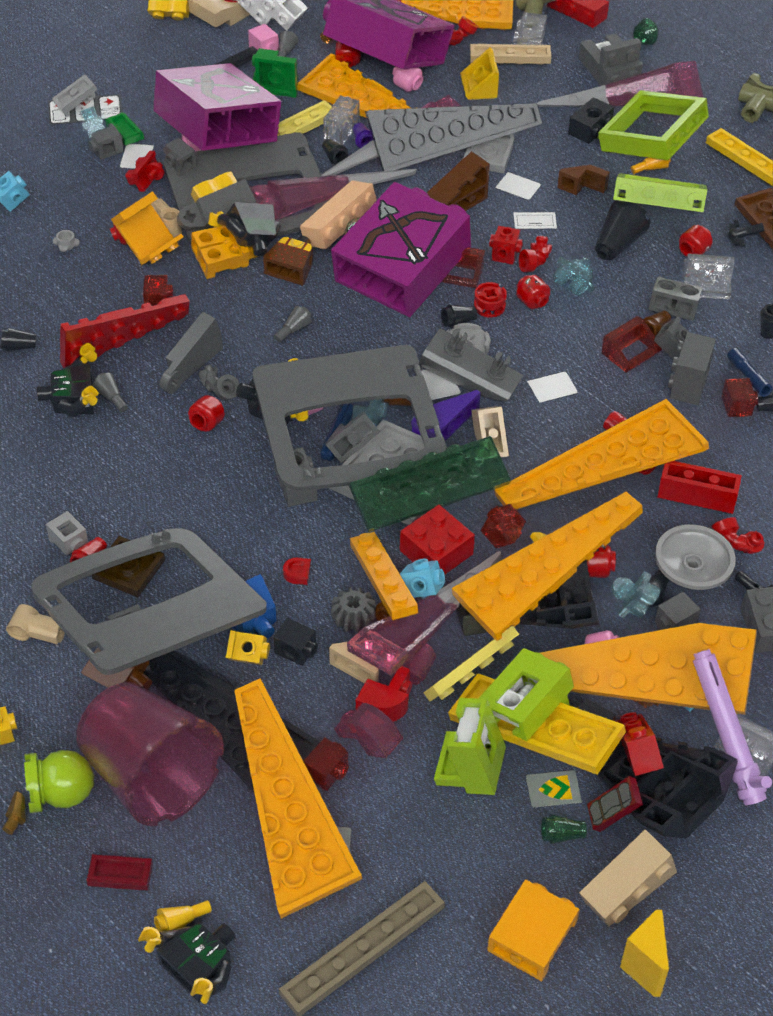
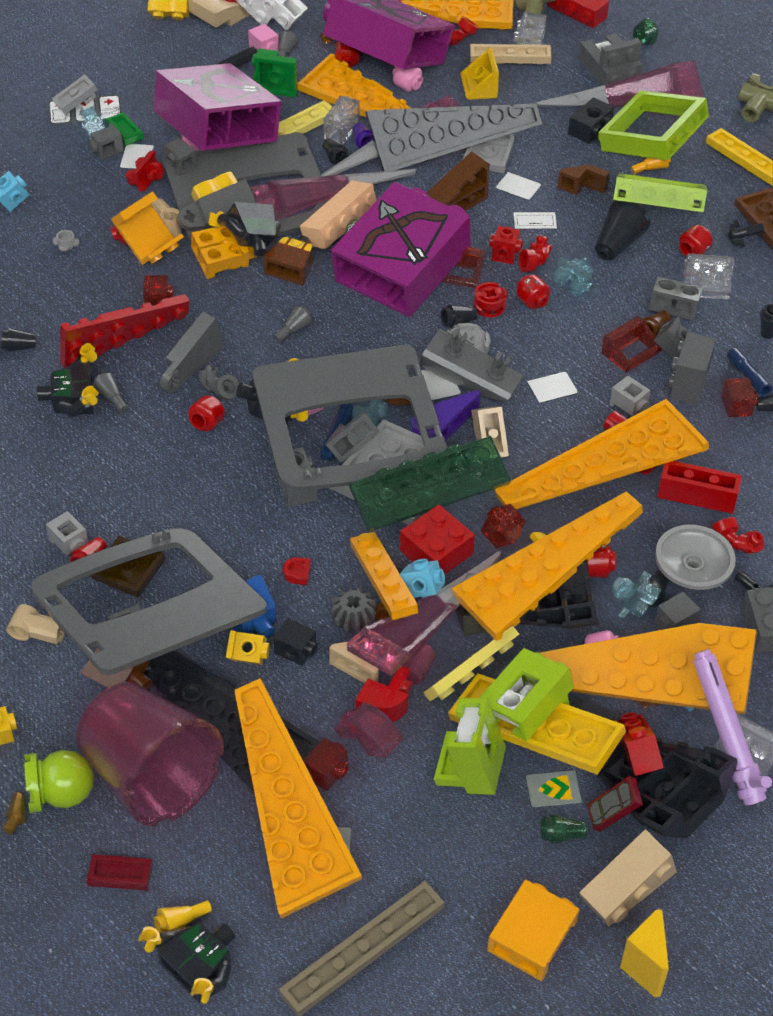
none -> light grey brick [610,376,650,416]

